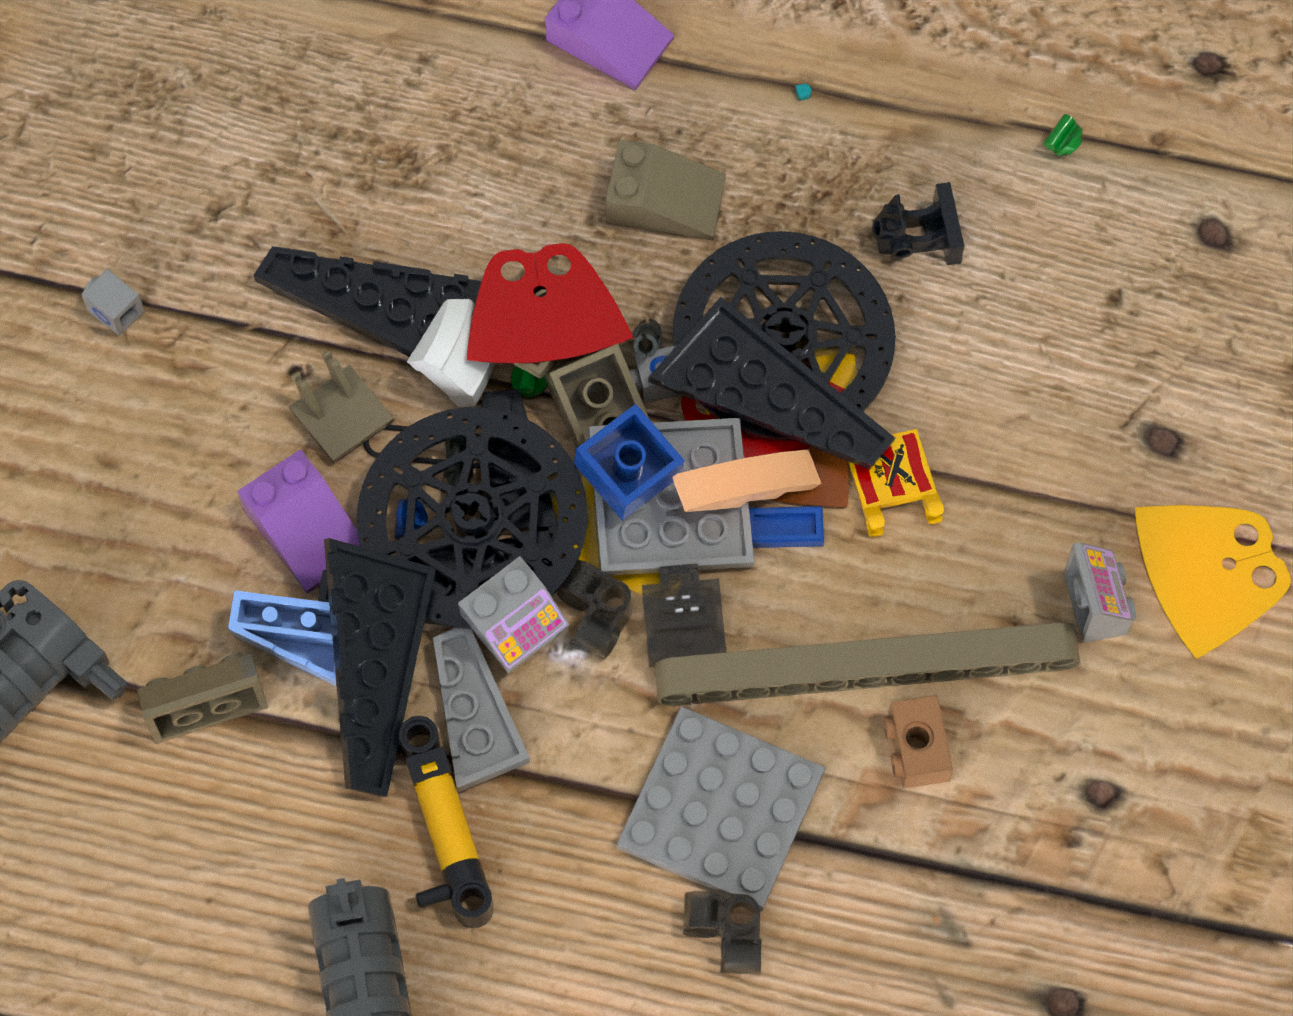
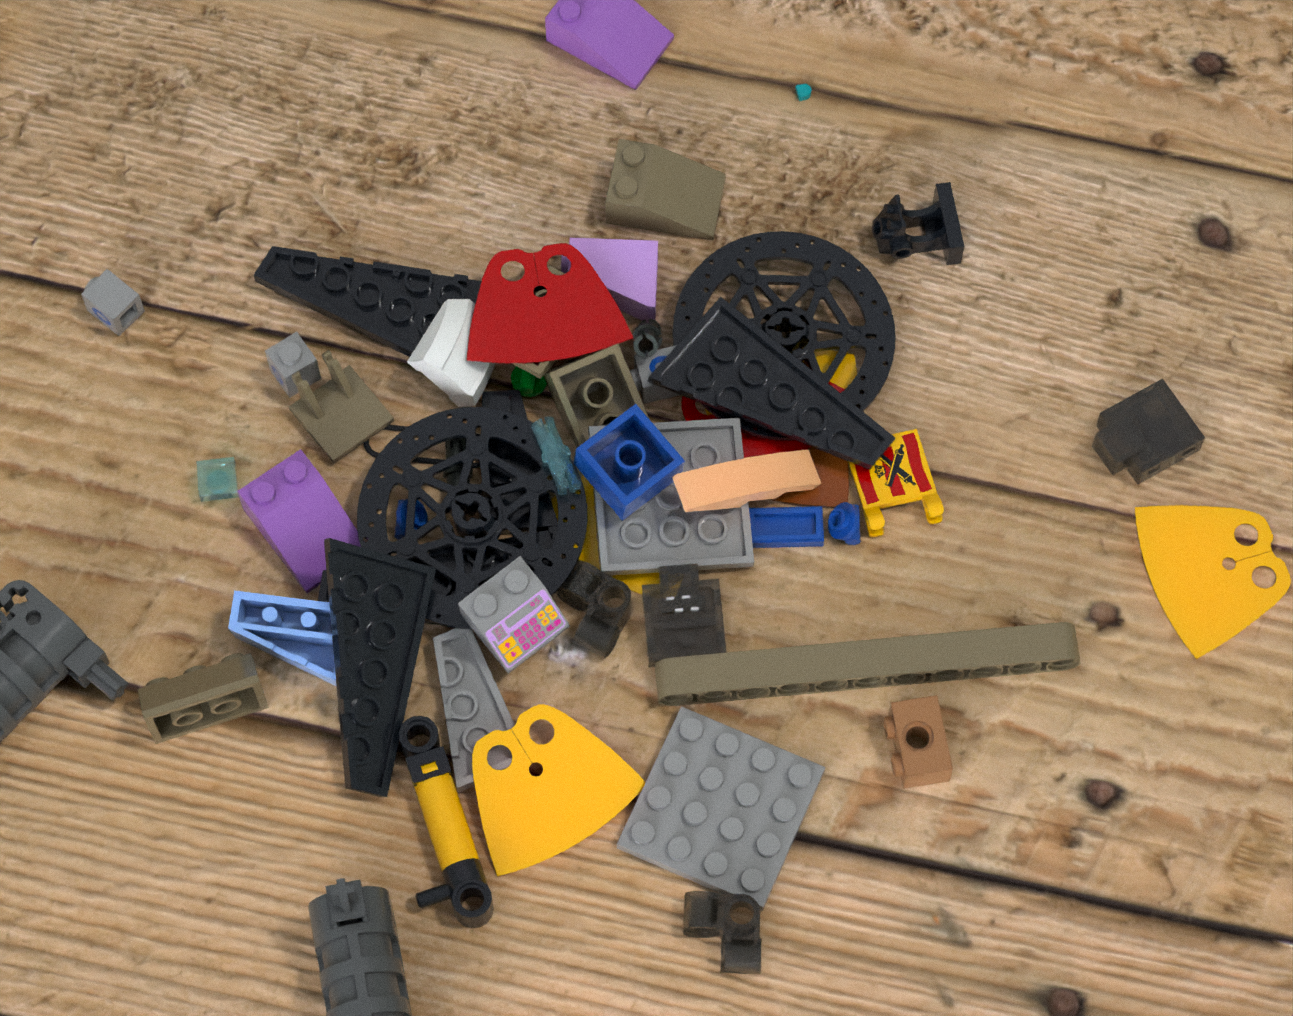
green plate [1043,114,1083,156] -> none
light grey slope [1063,542,1136,643] -> none
none -> clear light blue plate [196,457,239,502]
none -> light grey brick [265,332,321,398]
none -> yellow piece [472,704,645,876]
none -> clear light blue pin [531,417,581,496]
none -> lavender slope [561,237,658,323]
none -> blue plate [828,502,861,545]
none -> clear smoke piece [1092,379,1205,484]

